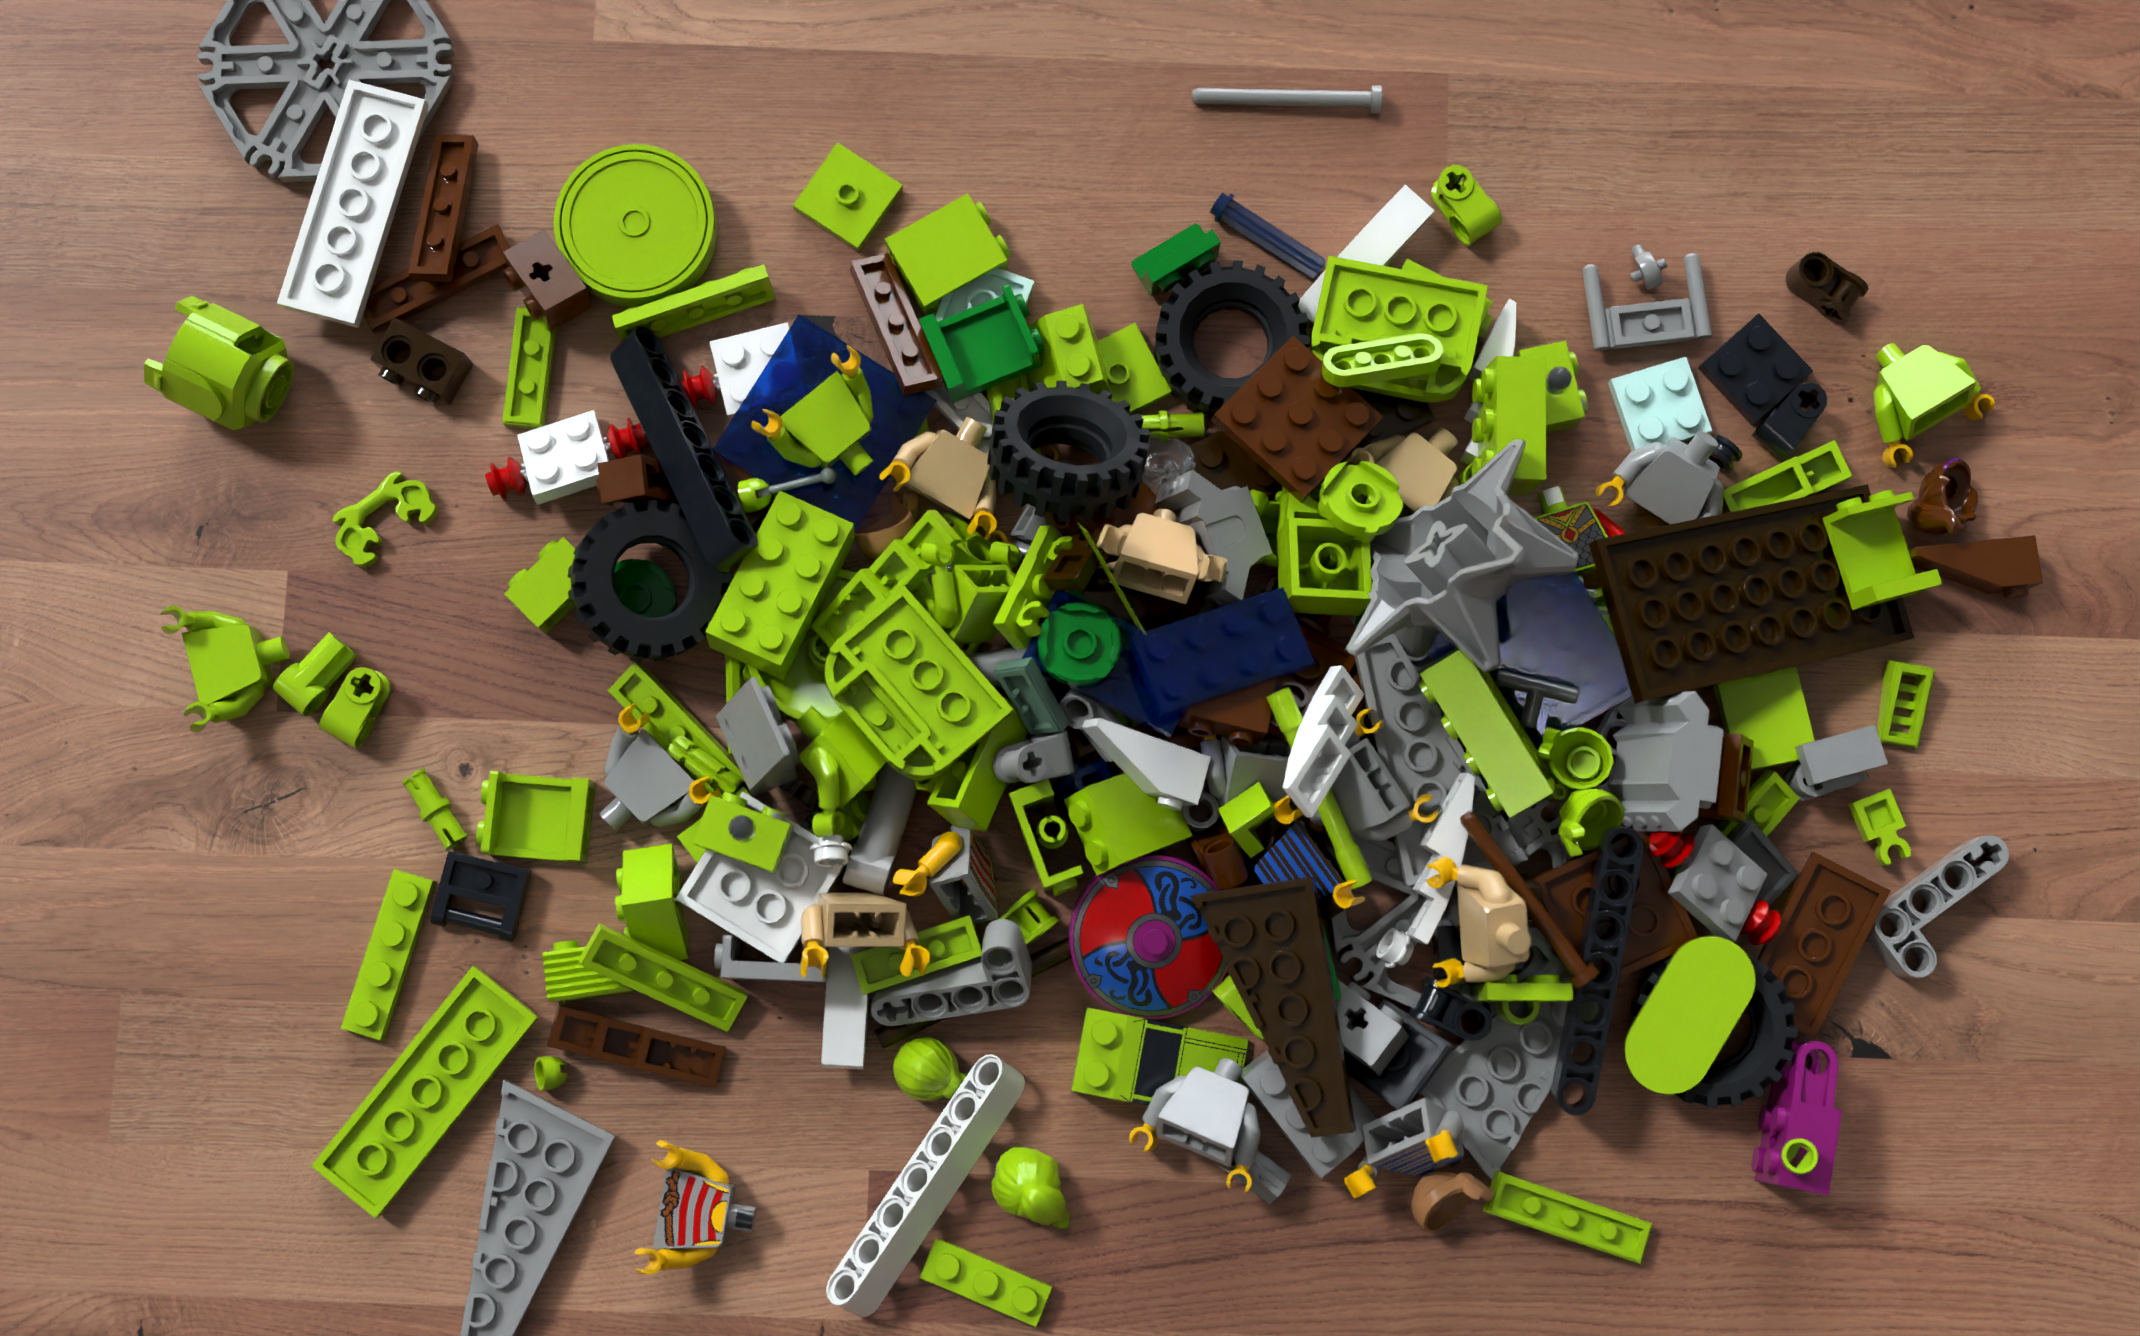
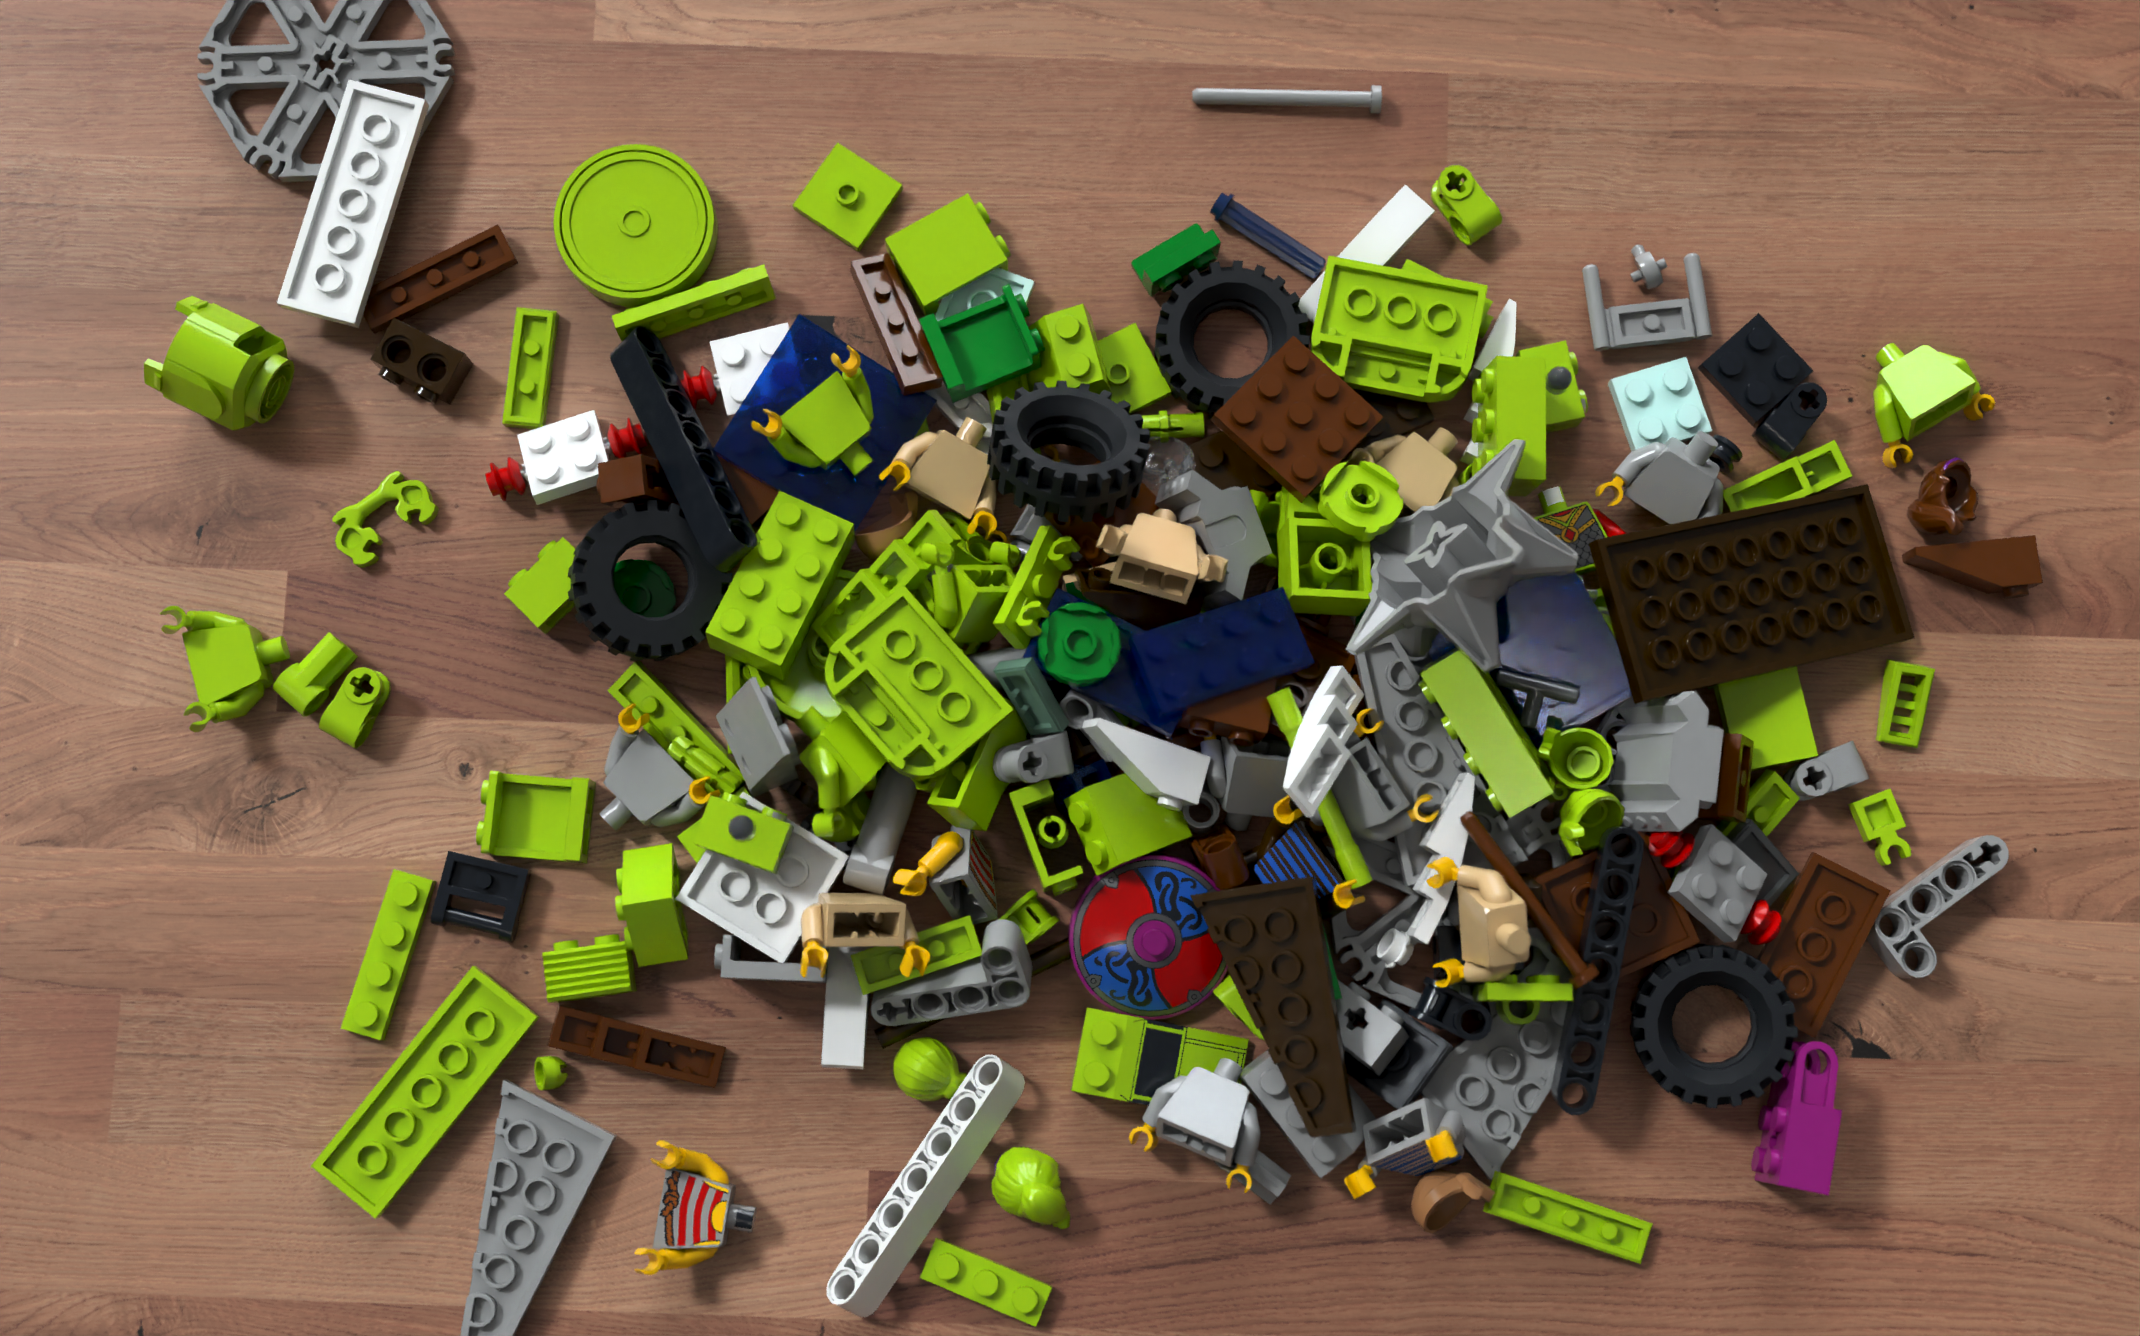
lime pin [401,768,468,851] -> none
reddish brown plate [408,135,479,282] -> none
reddish brown brick [502,229,591,331] -> none
lime plate [578,923,748,1032] -> none
hinge [738,467,837,513] -> none
white plate [810,835,852,867] -> none
dark brown plate [1043,529,1103,591] -> none
lime sticker [1078,523,1146,635] -> none
lime panel [1218,782,1276,858] -> none
lime plate [1322,333,1443,387] -> none
lime tile [1624,936,1755,1094] -> none
lime hinge [1781,1138,1818,1175] -> none
dark brown piece [1786,252,1869,324] -> none
light grey tile [1795,725,1888,786] -> none
lime panel [1823,489,1942,610] -> none

